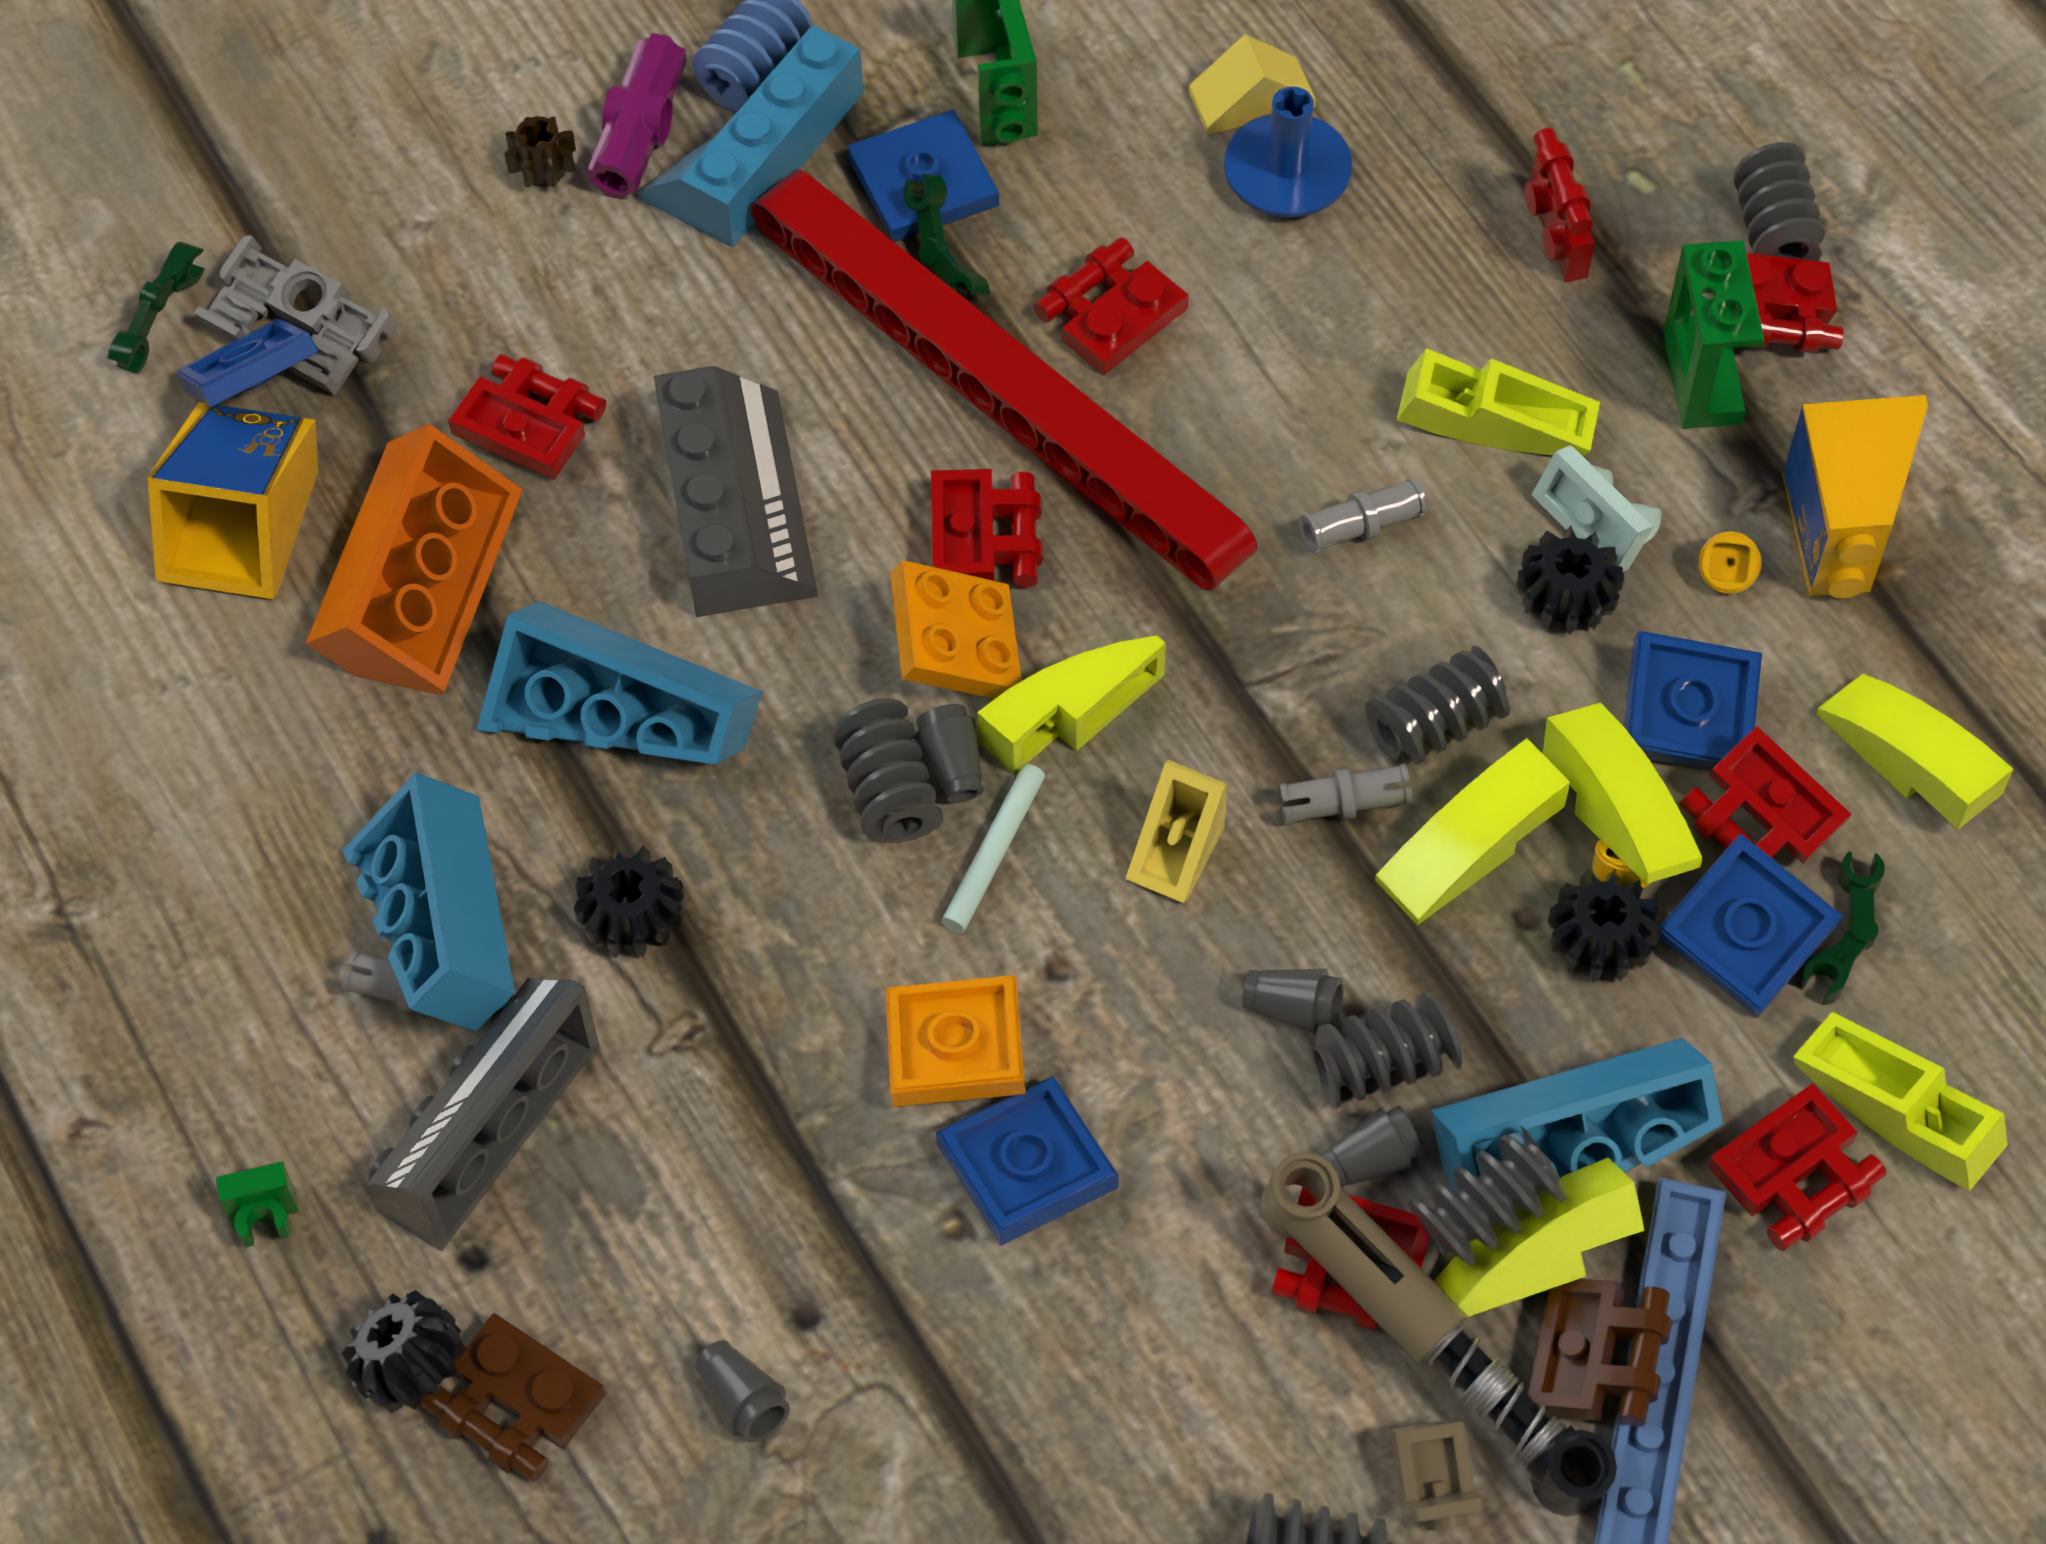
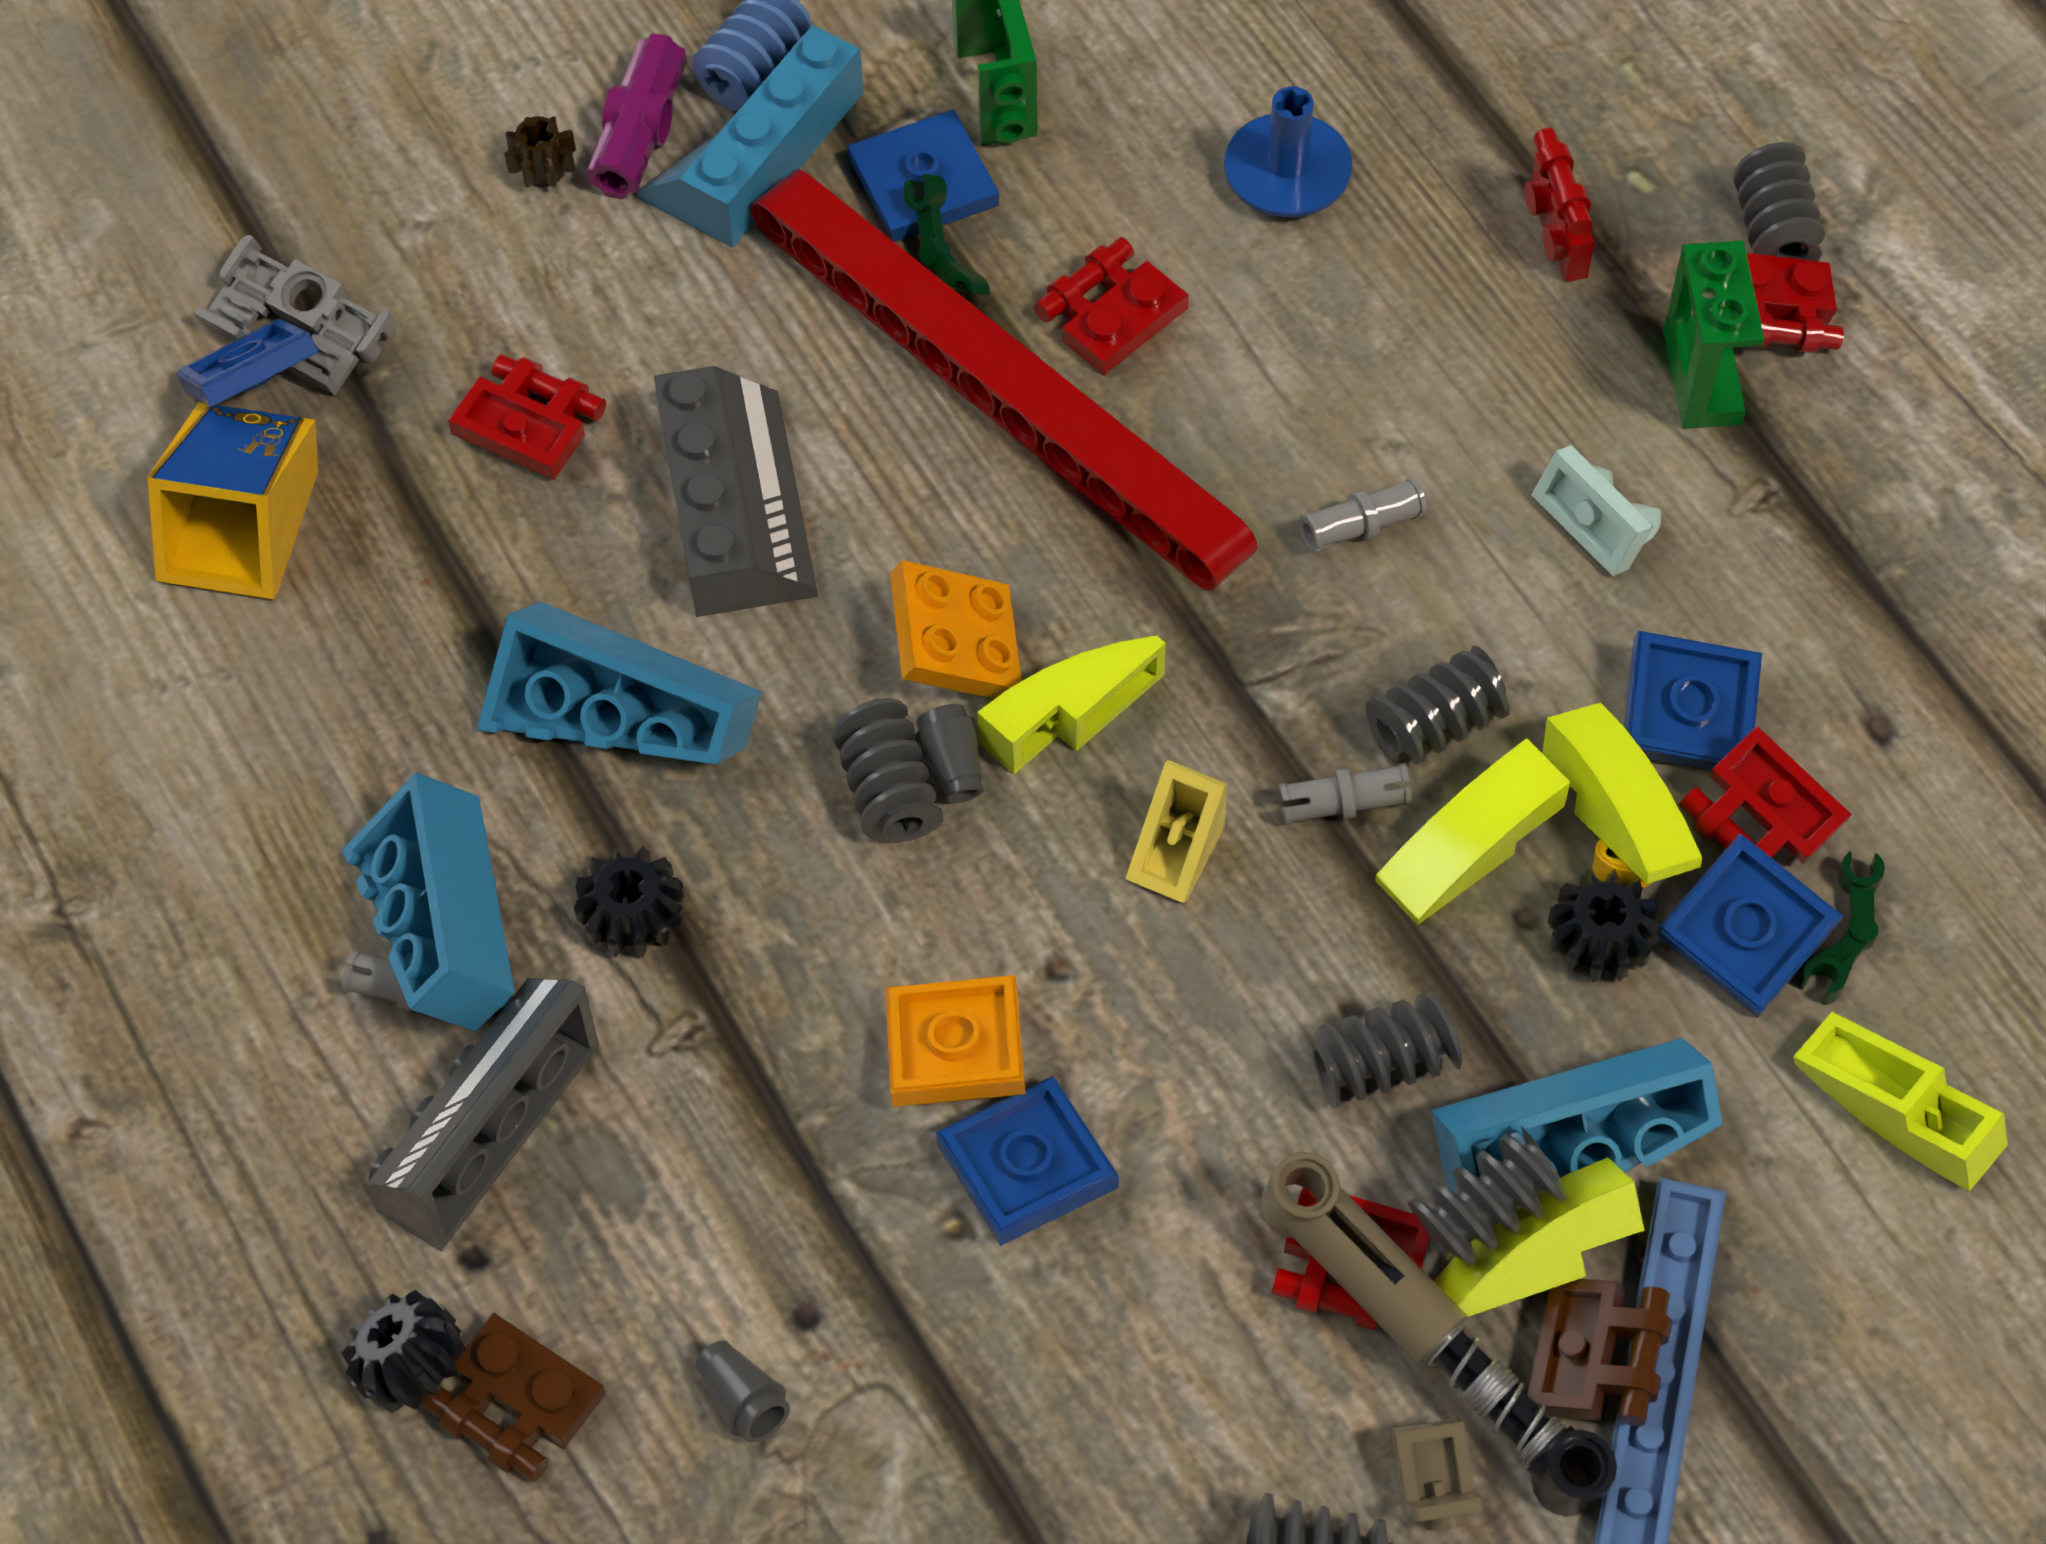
dark green piece [108,242,205,374] -> none
green tile [215,1161,299,1248] -> none
orange slope [305,423,523,695] -> none
red plate [931,469,1043,588] -> none
light aqua bar [941,764,1045,934] -> none
light yellow slope [1189,34,1316,135] -> none
dark grey cone [1242,968,1344,1034] -> none
dark grey cone [1318,1106,1424,1188] -> none
neon yellow slope [1396,348,1600,457] -> none
black gear [1516,525,1624,635] -> none
yellow tile [1698,531,1762,594] -> none
red plate [1707,1083,1887,1251] -> none
yellow slope [1783,395,1928,598] -> none
neon yellow slope [1816,674,2014,830] -> none

